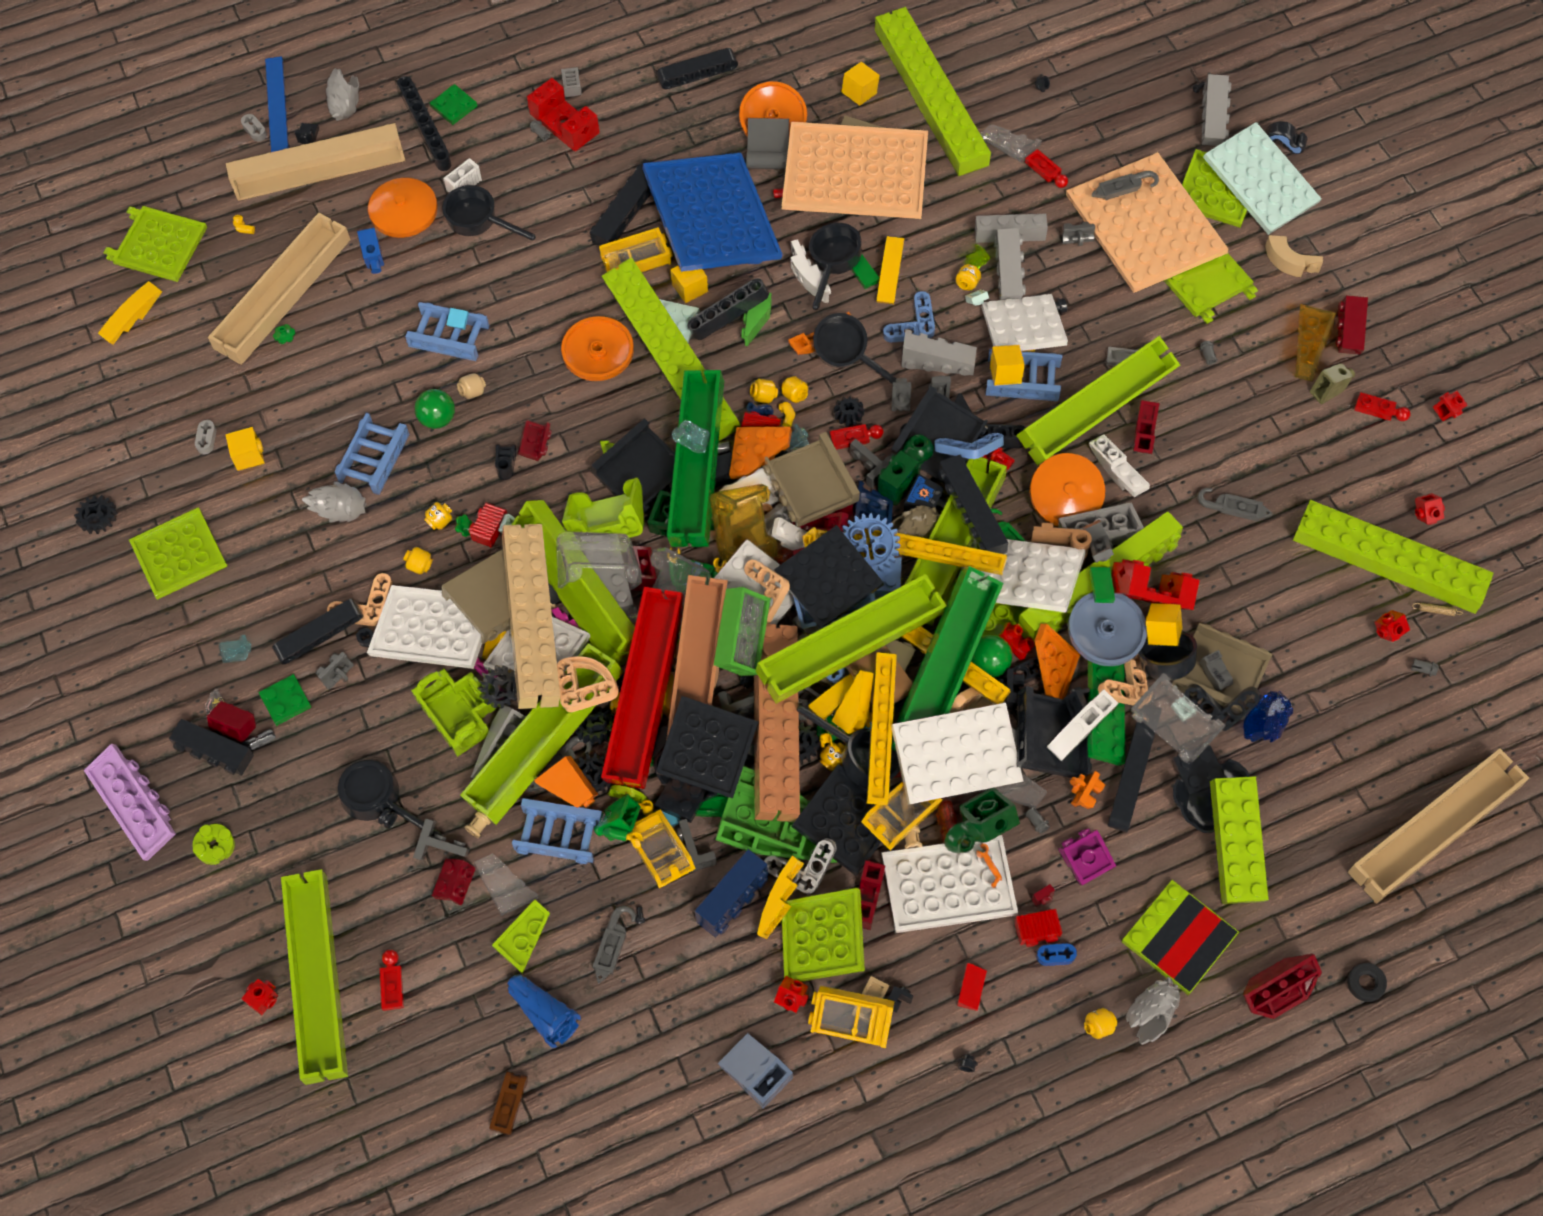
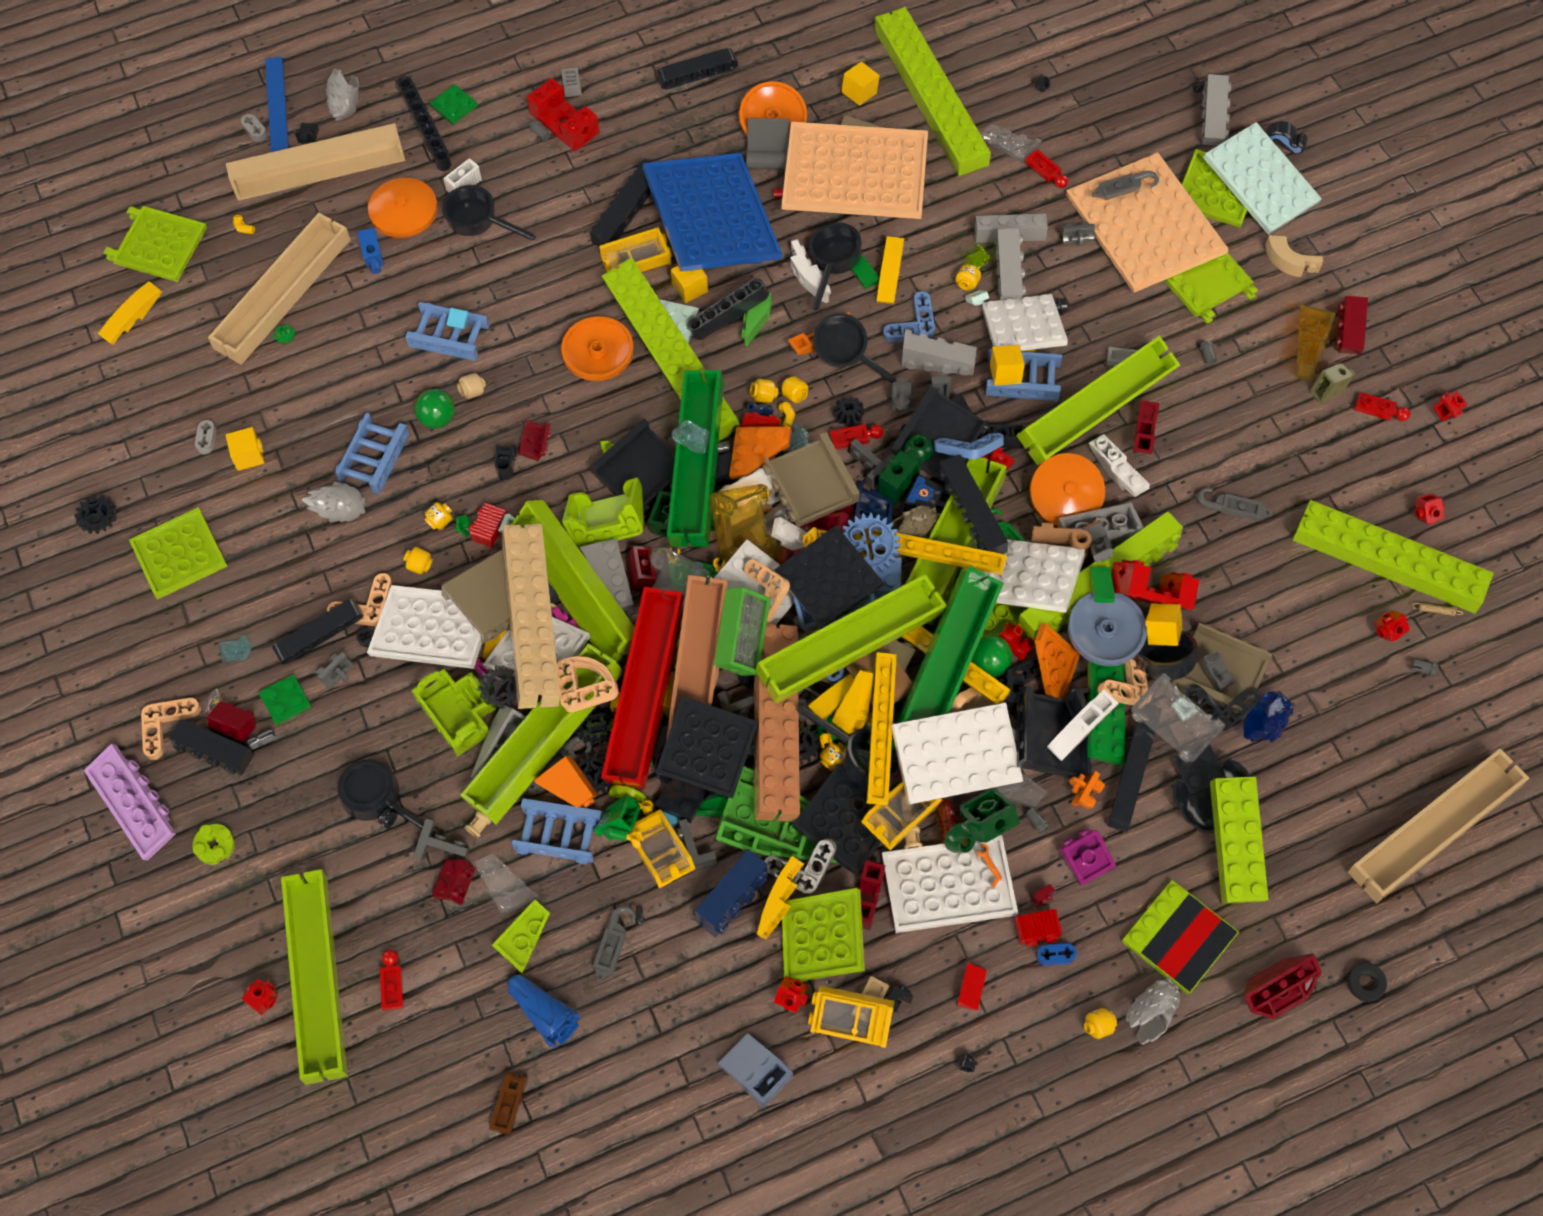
clear windscreen [557,532,642,590] -> none
none -> light nougat beam [141,698,201,760]

